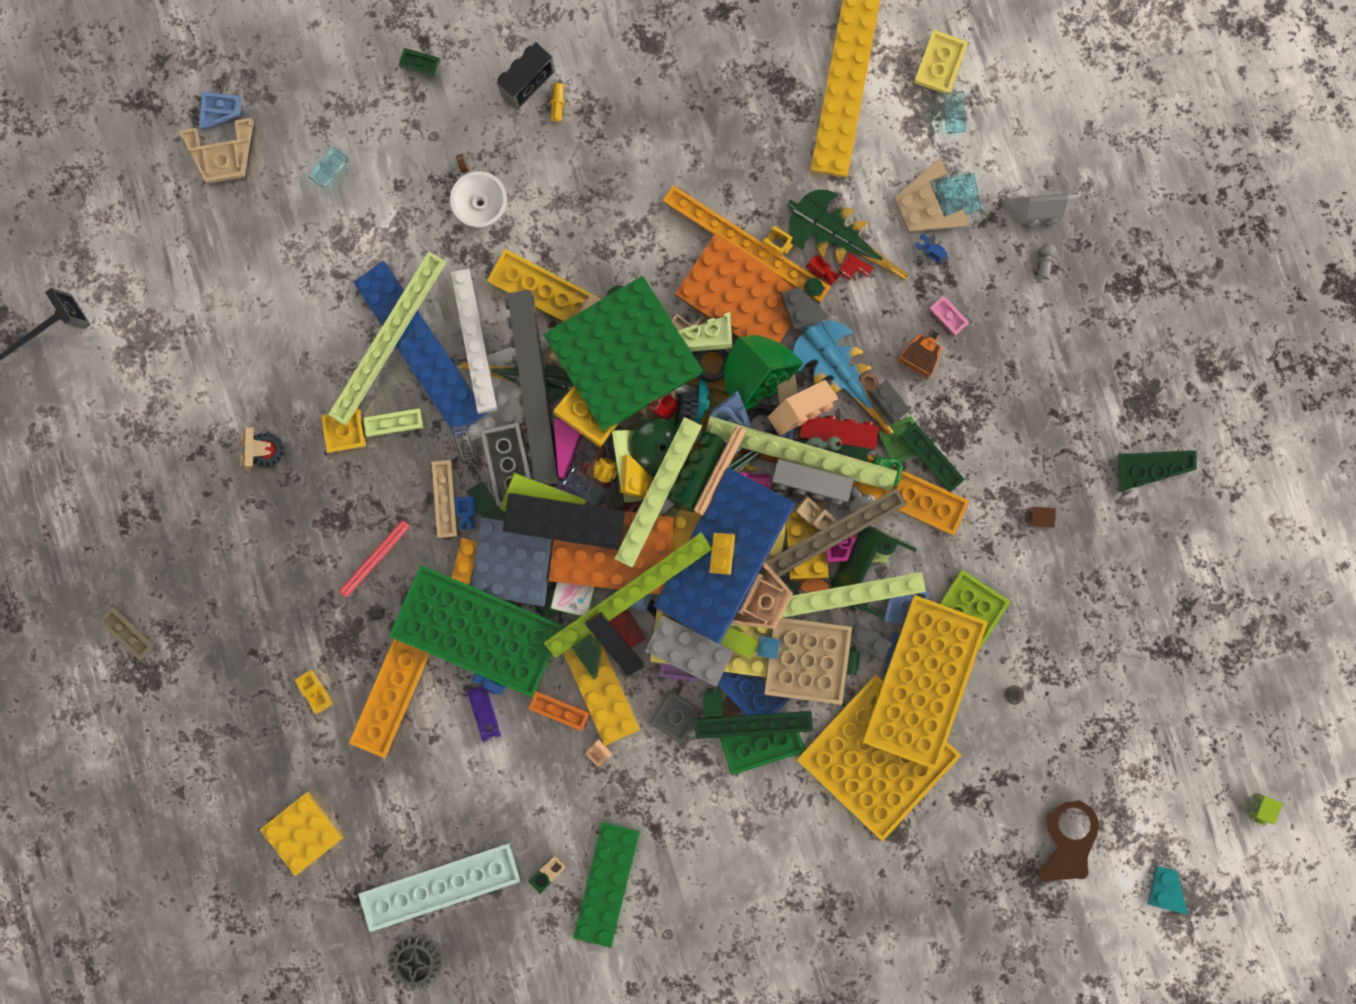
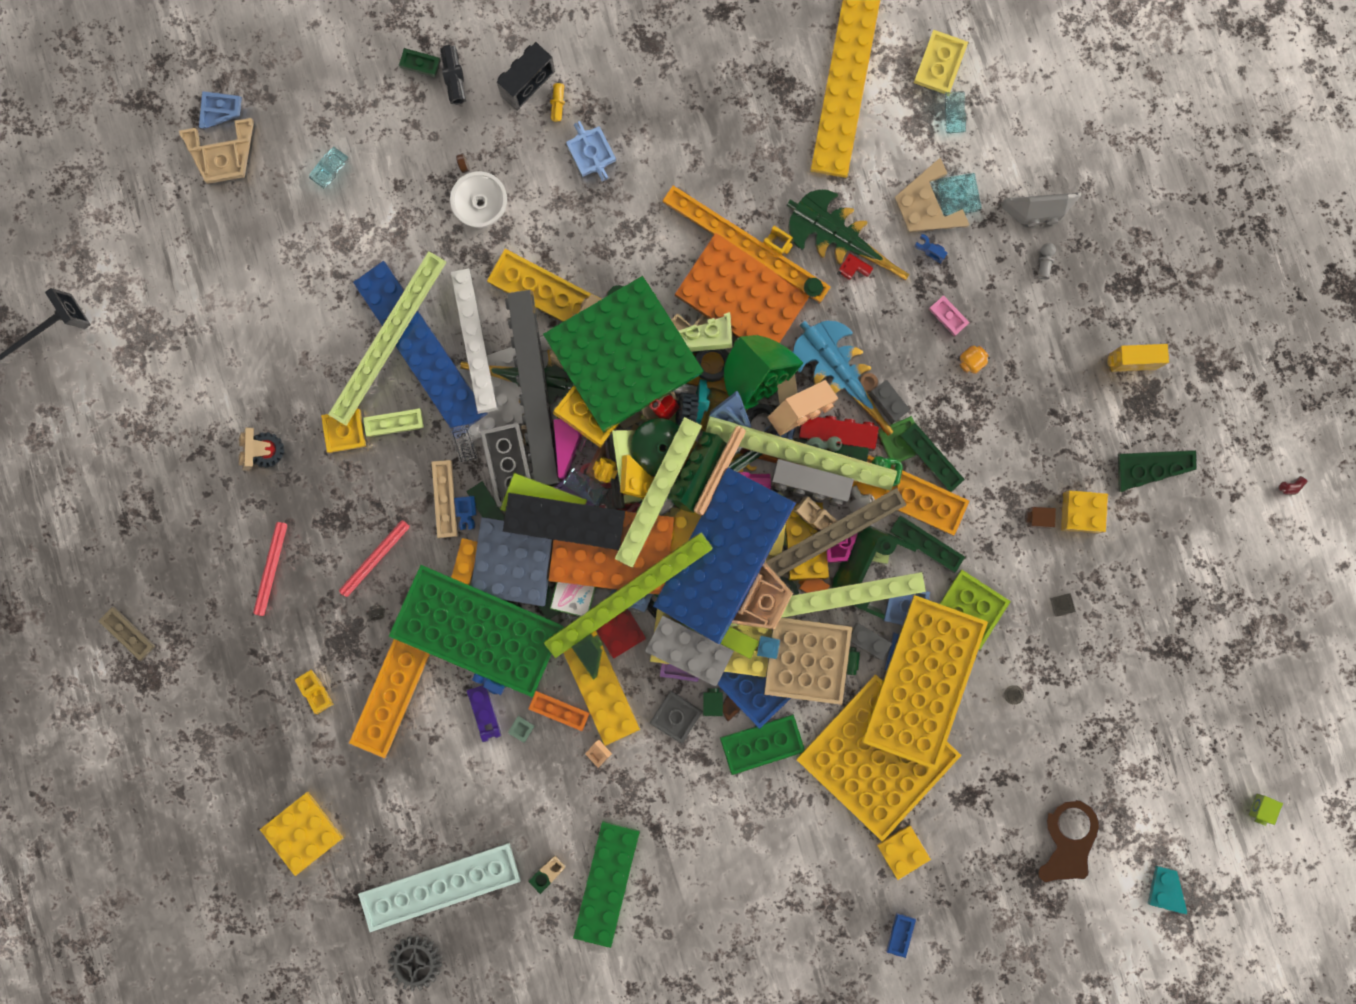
black tile [585,612,644,676] -> none
dark green plate [694,710,813,739] -> none
yellow plate [709,533,735,575] -> none
dark grey wing [780,287,828,330] -> none
red plate [805,254,840,286] -> none
torso [897,330,942,379] -> none
none -> coral axle [253,522,287,616]
none -> black piece [440,45,466,105]
none -> sand green plate [508,716,535,743]
none -> light blue plate [566,121,616,181]
none -> yellow plate [877,825,931,880]
none -> blue plate [886,913,916,958]
none -> dark green plate [889,515,965,573]
none -> light orange head [959,346,989,374]
none -> clear smoke plate [1050,593,1076,617]
none -> yellow brick [1061,490,1108,534]
none -> yellow brick [1108,344,1169,372]
none -> dark red arm [1278,476,1308,495]

